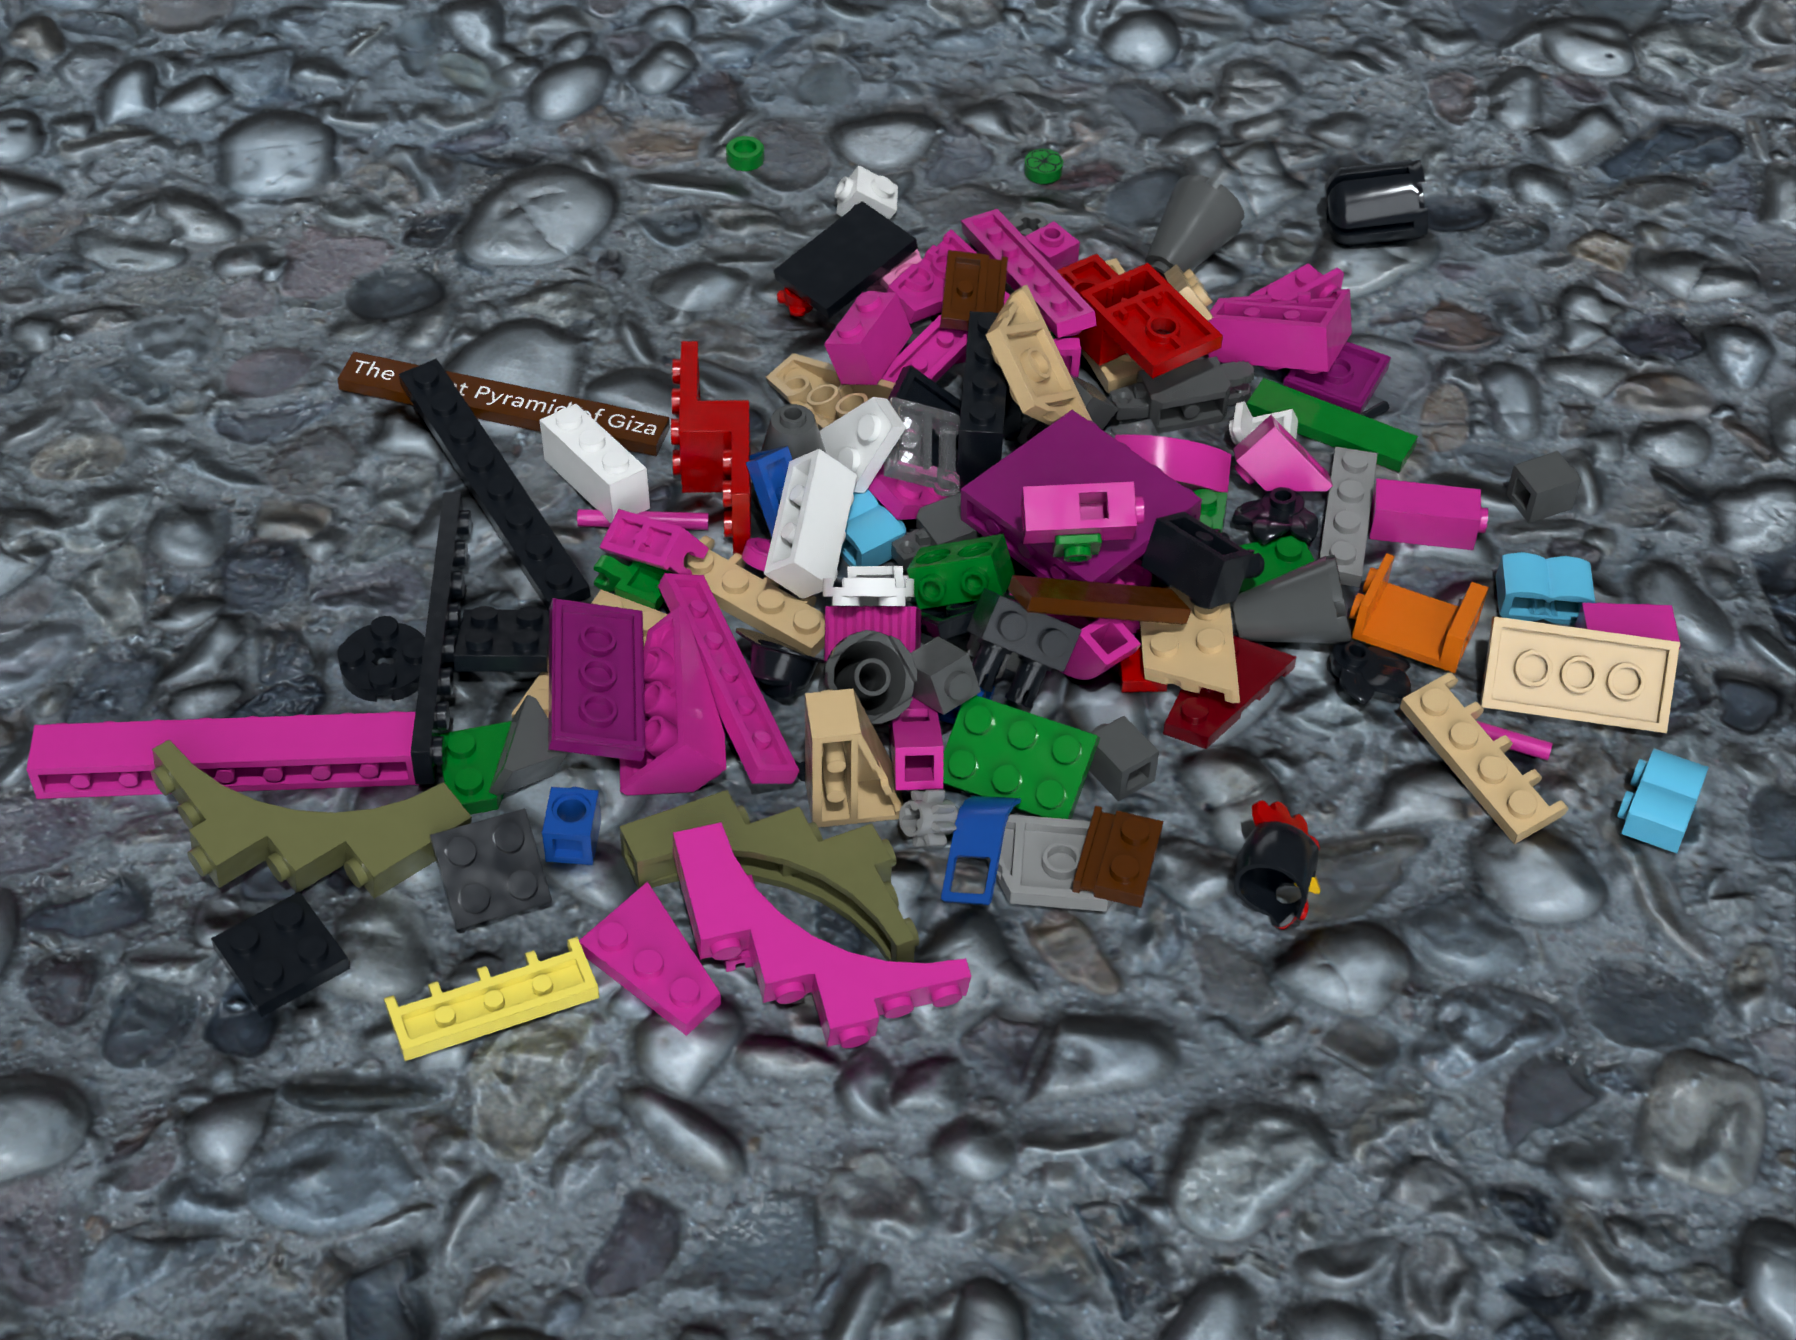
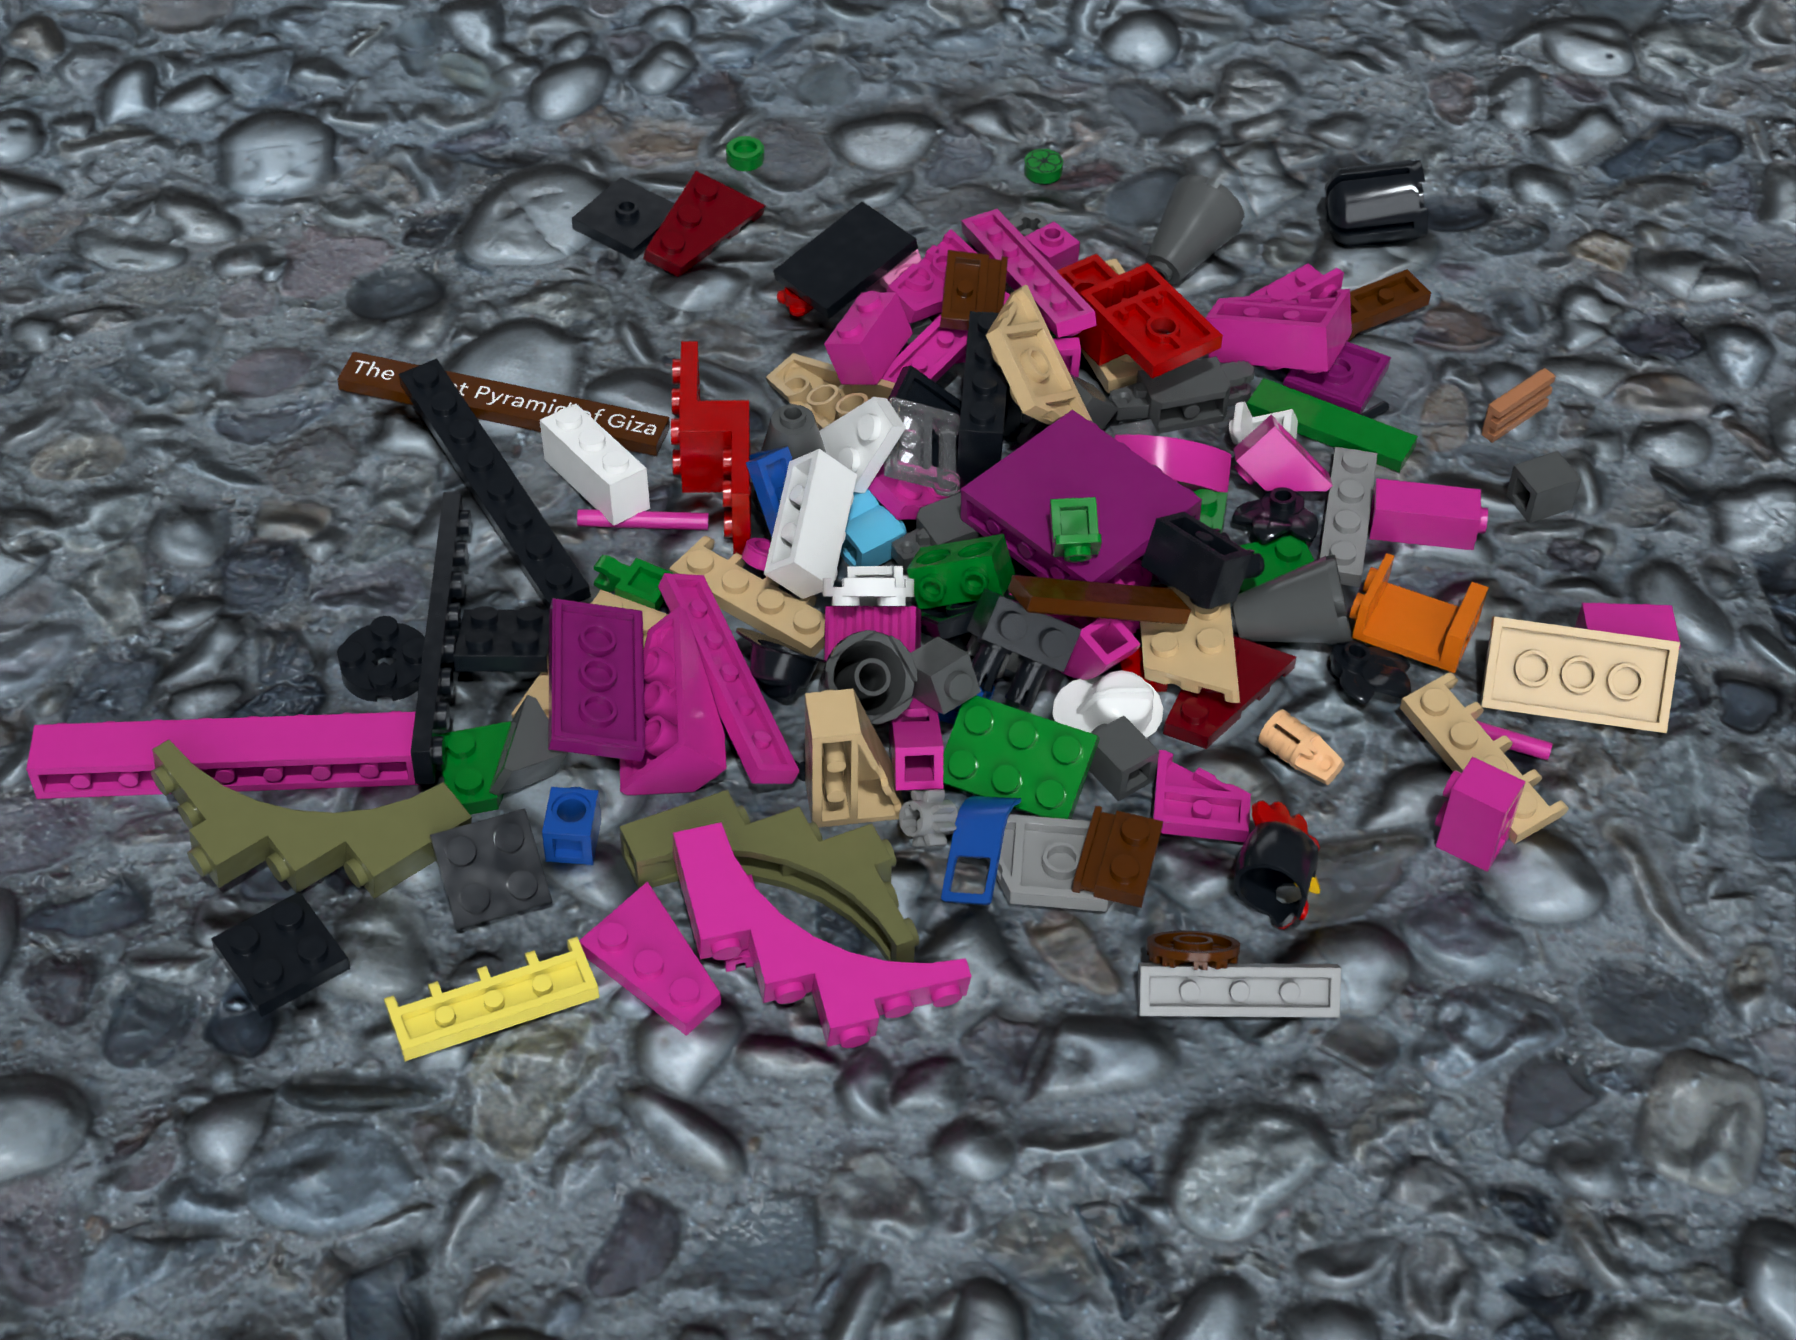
dark pink hinge [599,509,709,575] -> none
white bracket [835,165,898,220] -> none
dark pink brick [1020,481,1144,544] -> none
tan plate [1164,264,1213,321] -> none
medium azure brick [1495,552,1595,625] -> none
medium azure brick [1617,748,1709,853] -> none
none -> black plate [571,177,675,259]
none -> dark red wing [643,171,766,277]
none -> white piece [1052,670,1163,738]
none -> light grey plate [1138,963,1341,1017]
none -> reddish brown wheel [1146,931,1240,970]
none -> dark pink wing [1153,750,1251,843]
none -> light nougat hinge [1258,709,1345,785]
none -> reddish brown plate [1347,269,1431,342]
none -> dark pink brick [1435,756,1526,872]
none -> nougat tile [1482,368,1556,443]

